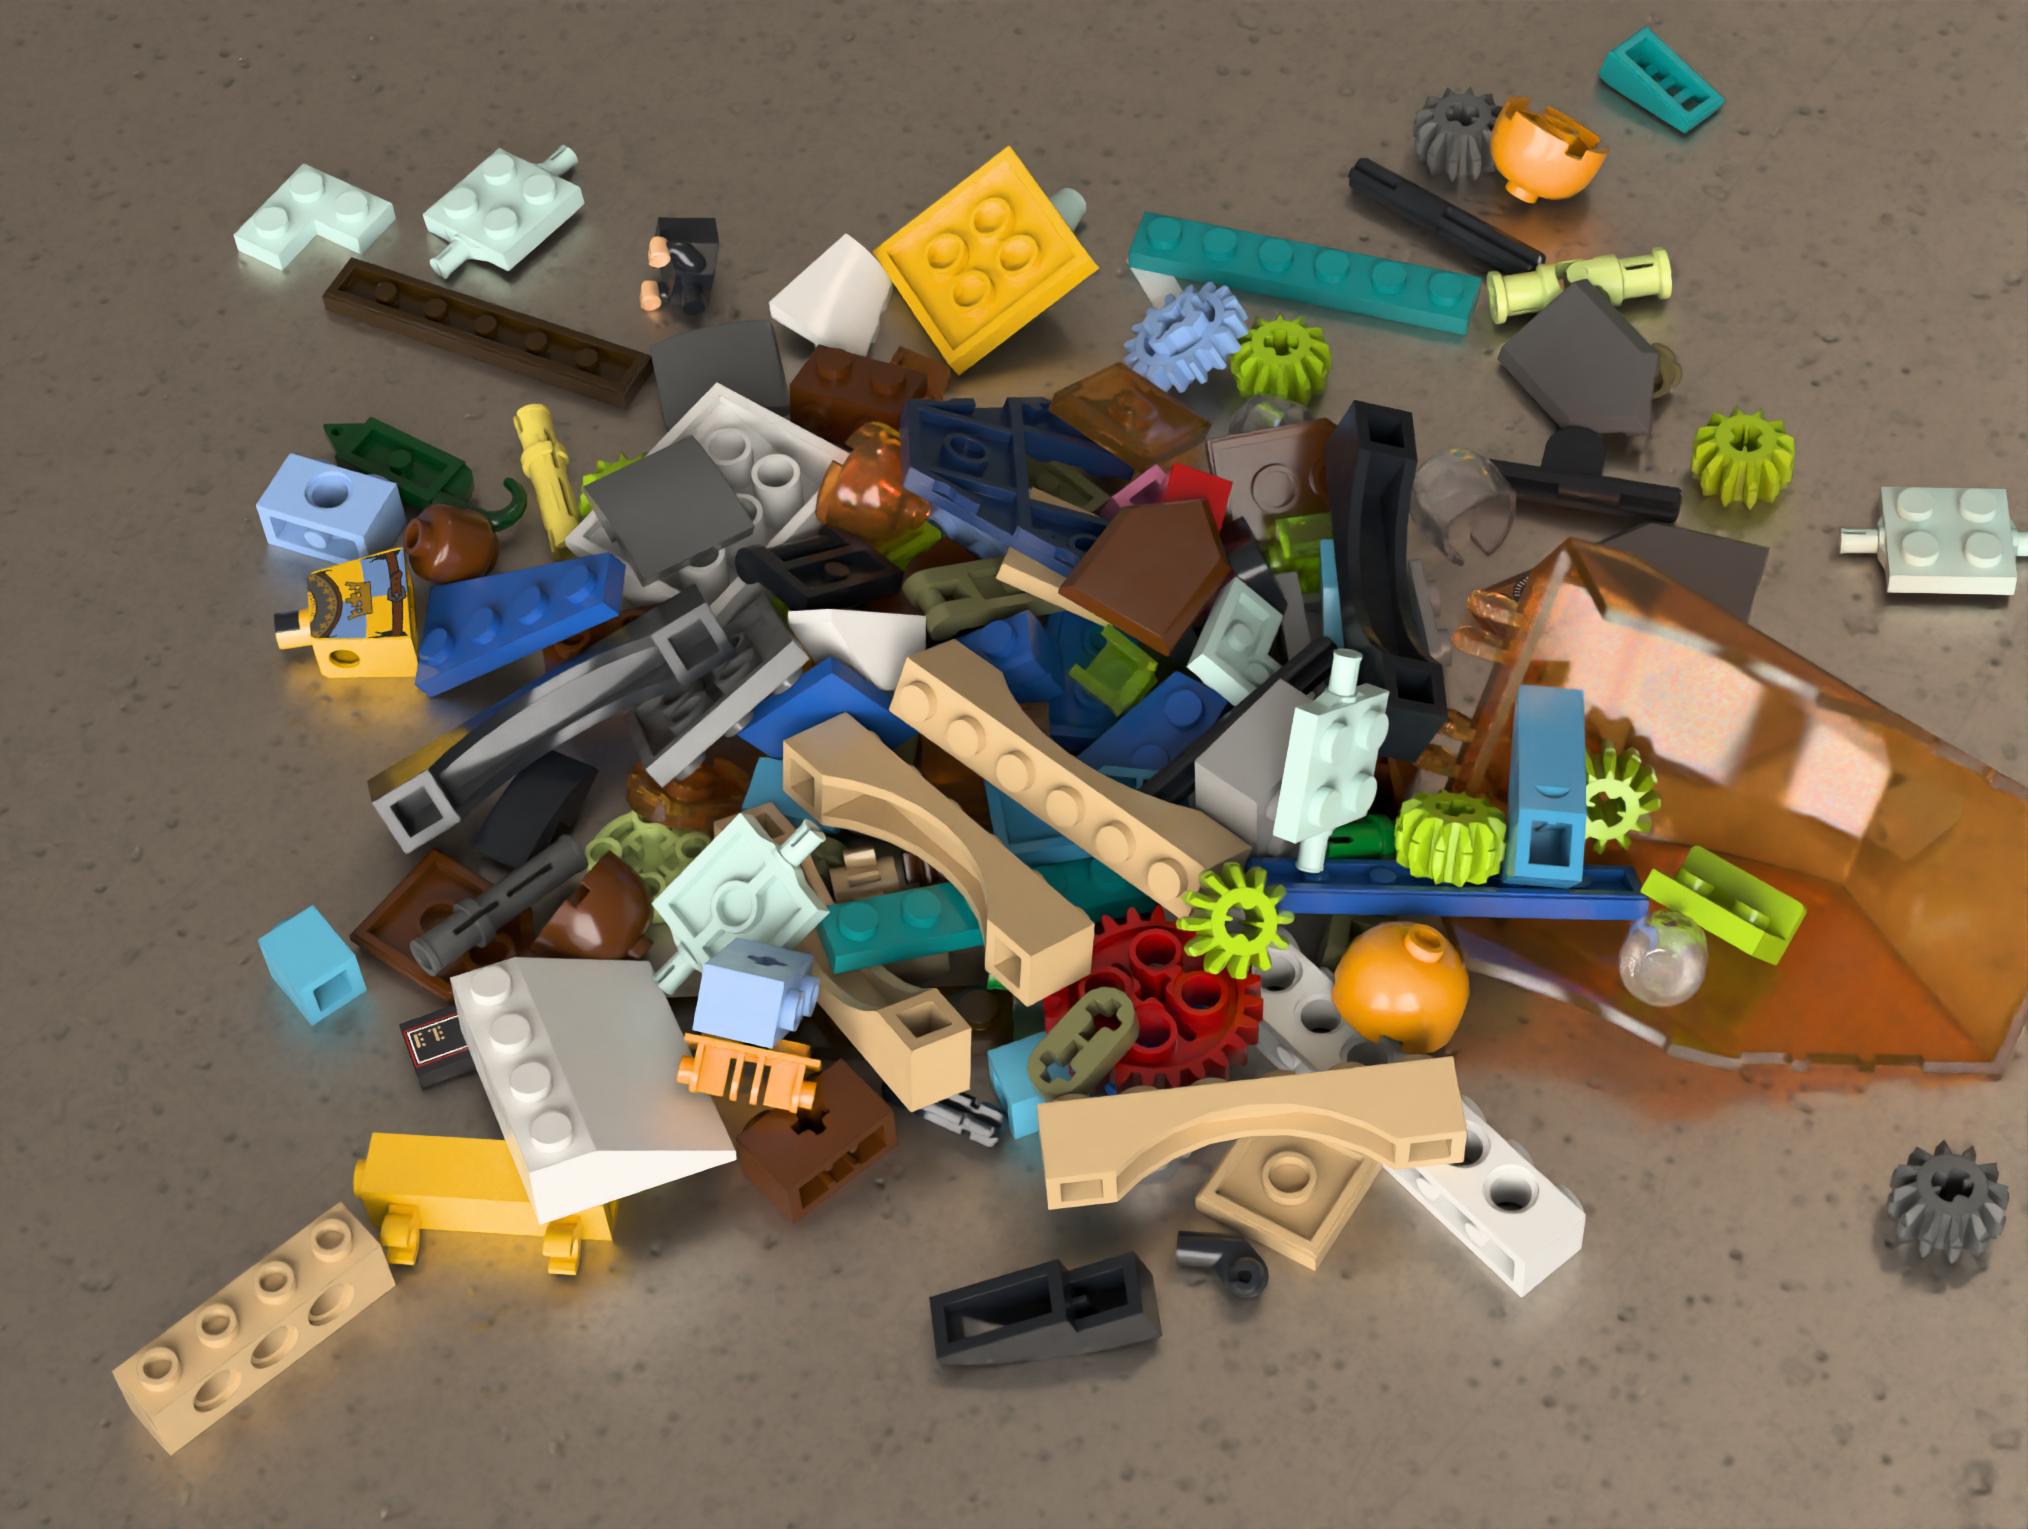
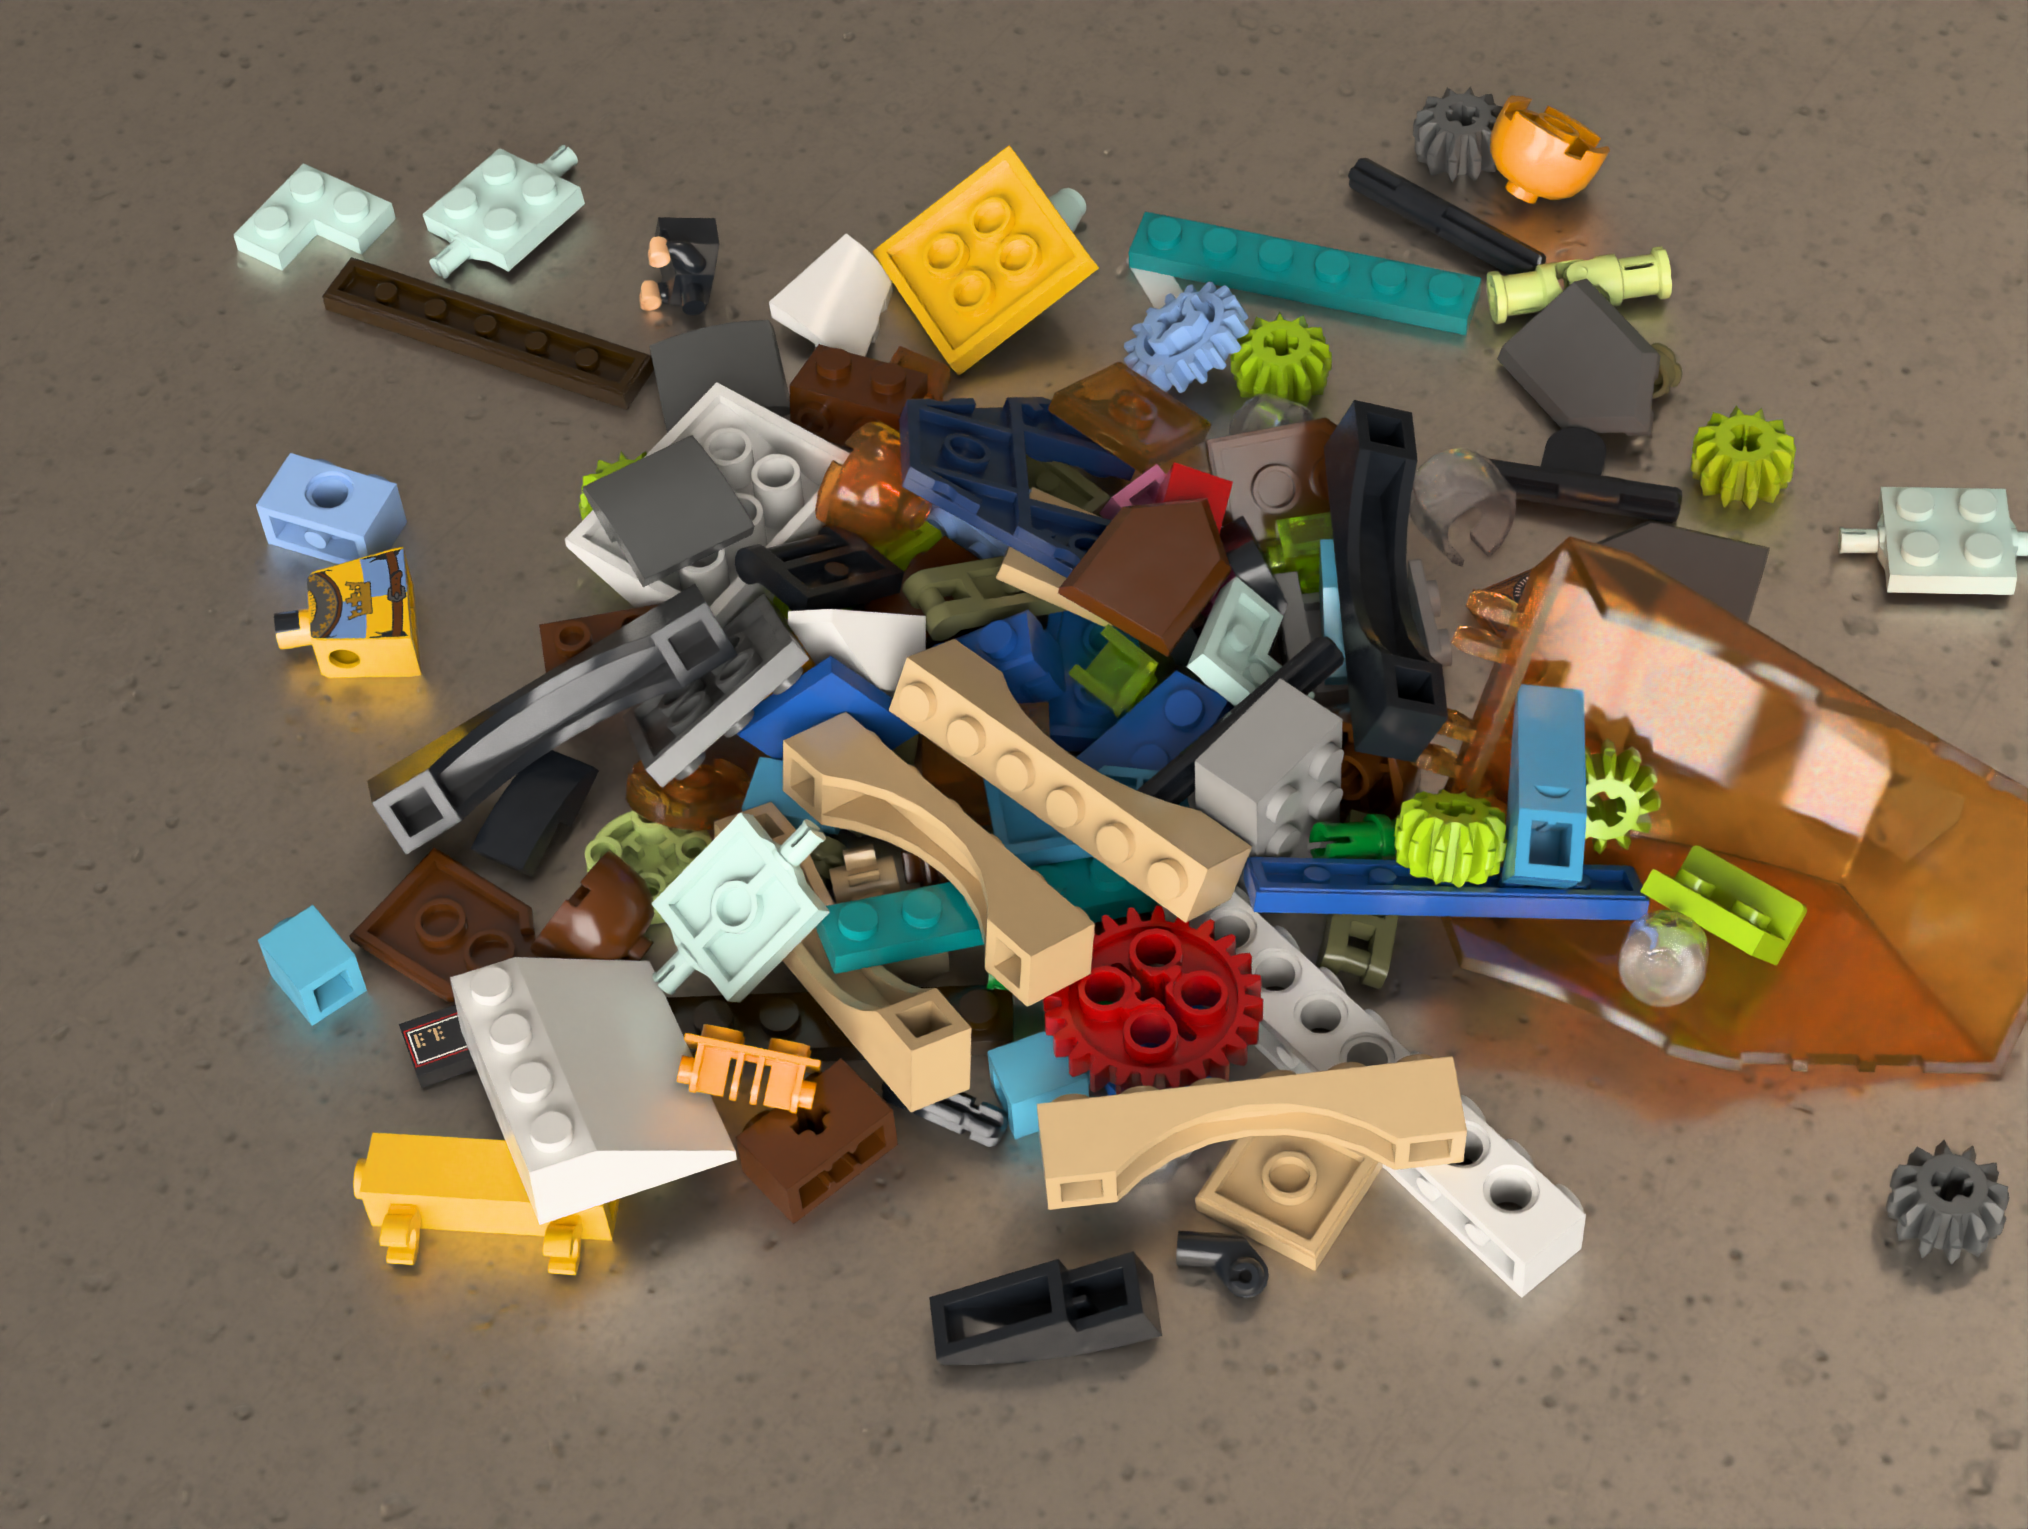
tan brick [111,1201,396,1456] -> none
dark green plate [323,417,527,532] -> none
reddish brown head [403,503,499,585] -> none
dark grey pin [409,834,588,976] -> none
blue wing [414,552,626,697] -> none
light yellow pin [513,404,581,562] -> none
light blue brick [692,938,820,1048] -> none
olive beam [1027,987,1140,1103] -> none
lime gear [1176,862,1295,979] -> none
light aqua plate [1273,648,1389,873] -> none
light orange cylinder [1330,921,1470,1054] -> none
teal slope [1598,26,1725,134] -> none

